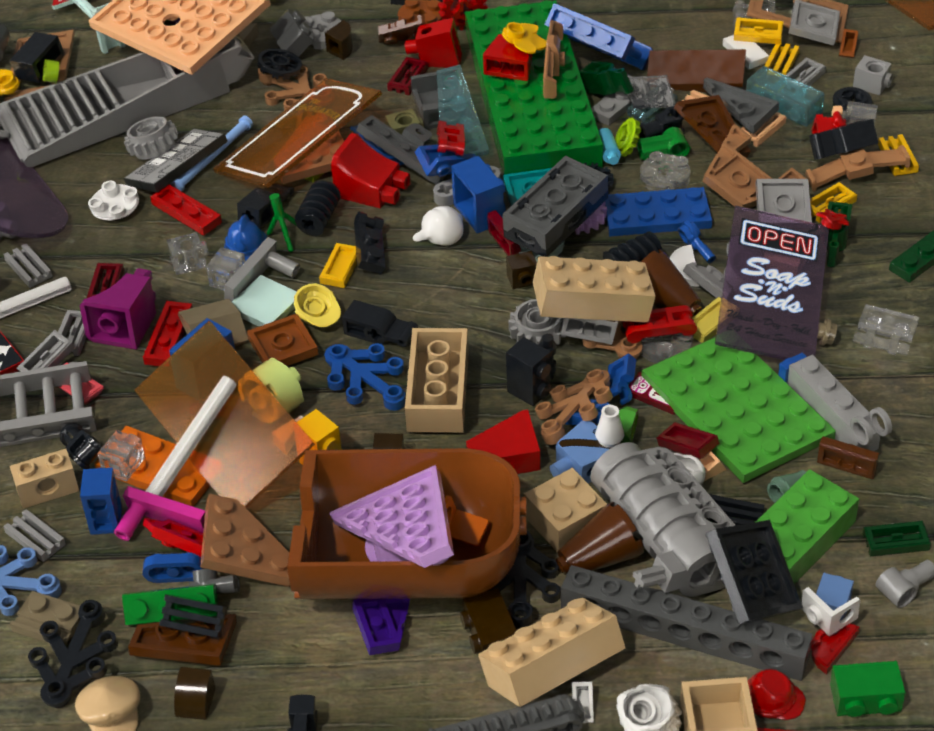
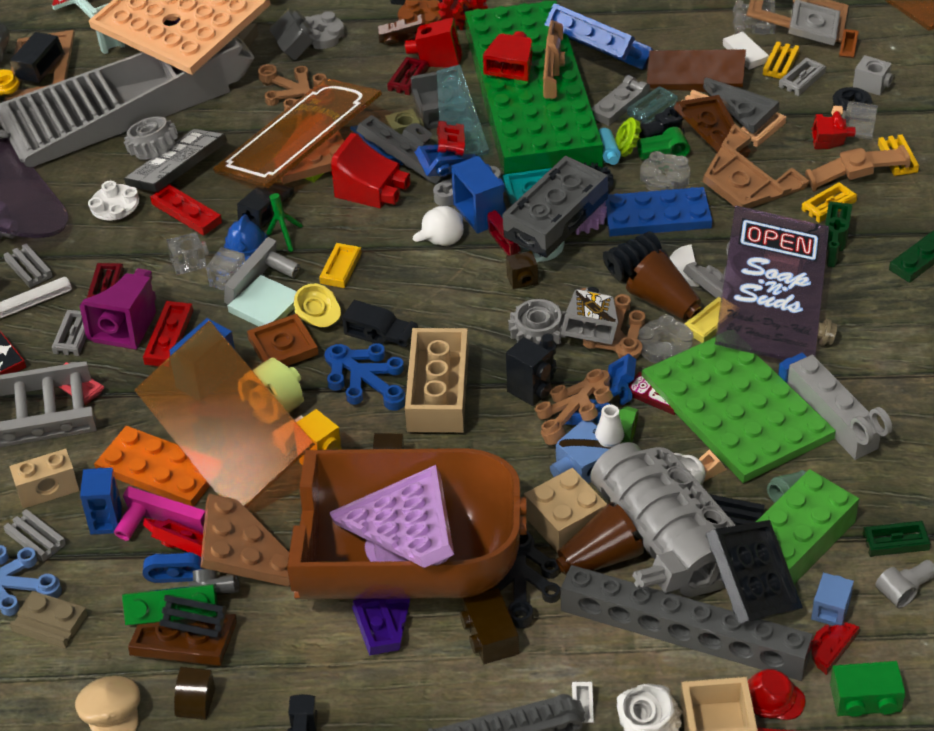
light grey tile [17,330,75,372] -> none
black plant [28,600,118,708] -> none
lime beam [42,59,59,83] -> none
black connector [60,423,107,469] -> none
clear brick [97,430,145,482] -> none
white axle [146,376,237,497] -> none
light blue bar [170,116,253,192] -> none
dark tan slope [178,299,248,347] -> none
black wheel [257,49,302,80] -> none
black piece [295,180,341,236] -> none
dark brown brick [325,20,353,60] -> none
black plate [354,211,386,274] -> none
orange bracket [445,495,489,547] -> none
red slope [466,409,541,474] -> none
tan brick [478,597,625,707] -> none
yellow plate [502,22,546,54] -> none
tan brick [533,256,656,322] -> none
dark green piece [579,61,634,95] -> none
red plate [622,305,697,343] -> none
clear piece [627,75,675,109] -> none
dark red tile [656,422,720,459] -> none
blue plate [678,220,716,263] -> none
yellow tile [734,17,783,44] -> none
clear light blue brick [746,66,825,127] -> none
light grey plate [755,179,812,229] -> none
white bracket [802,587,860,636] -> none
black piece [809,119,878,160] -> none
red plate [816,209,849,230] -> none
reddish brown plate [817,436,879,479] -> none
clear plate [853,304,919,356] -> none

